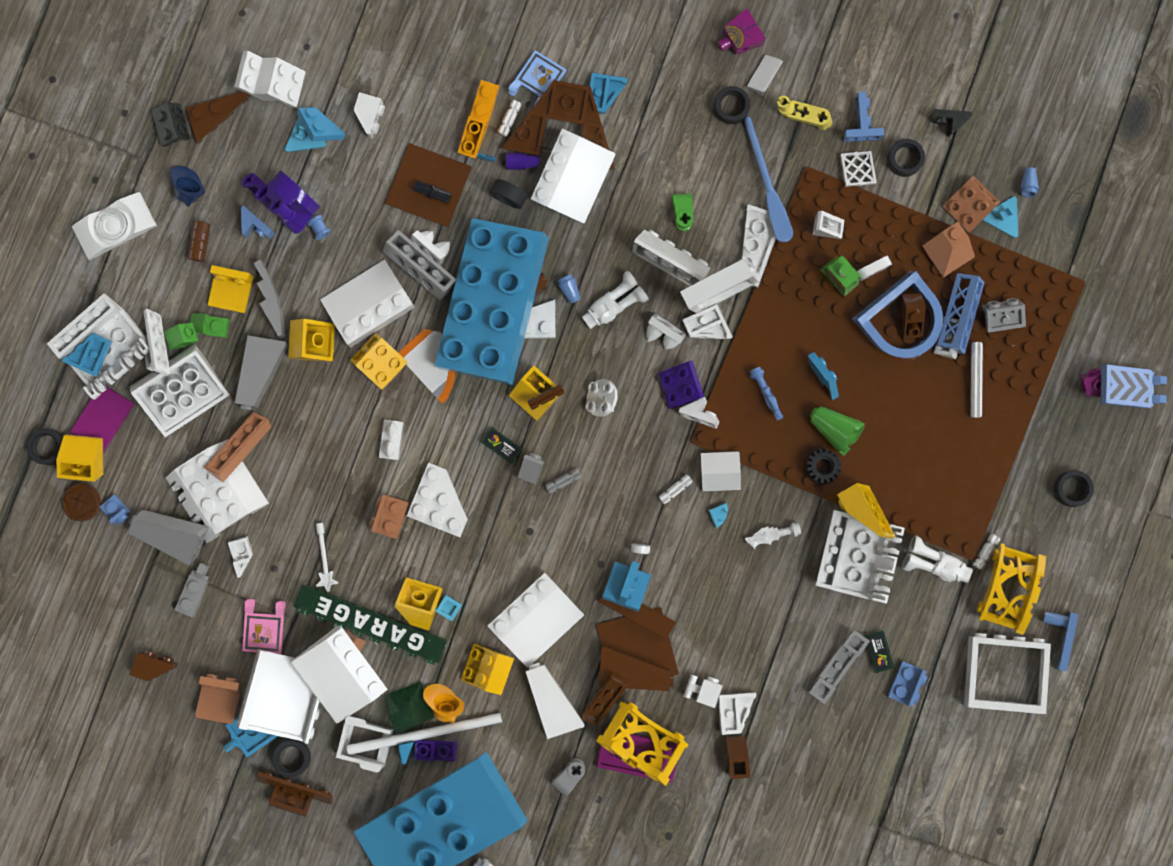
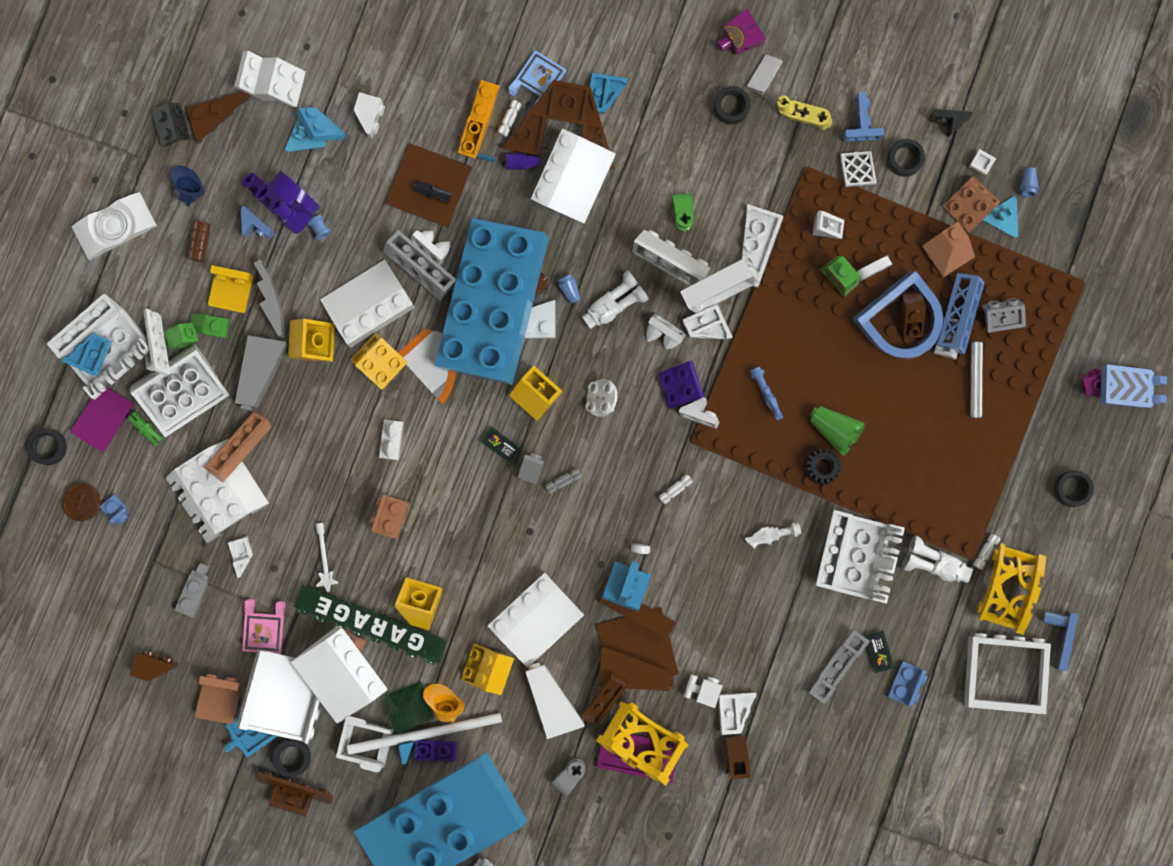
yellow slope [56,434,103,482] -> none
light grey slope [128,510,209,565] -> none
white plate [407,463,468,538] -> none
medium azure tile [436,595,462,621] -> none
black tyre [489,179,528,209] -> none
reddish brown axle [528,384,564,410] -> none
white slope [701,451,741,491] -> none
medium azure tile [708,503,728,528] -> none
medium blue piece [744,117,793,242] -> none
dark azure wing [808,352,839,401] -> none
yellow slope [837,483,896,539] -> none
none -> bright green pin [127,411,163,447]
none -> white plate [969,149,996,176]

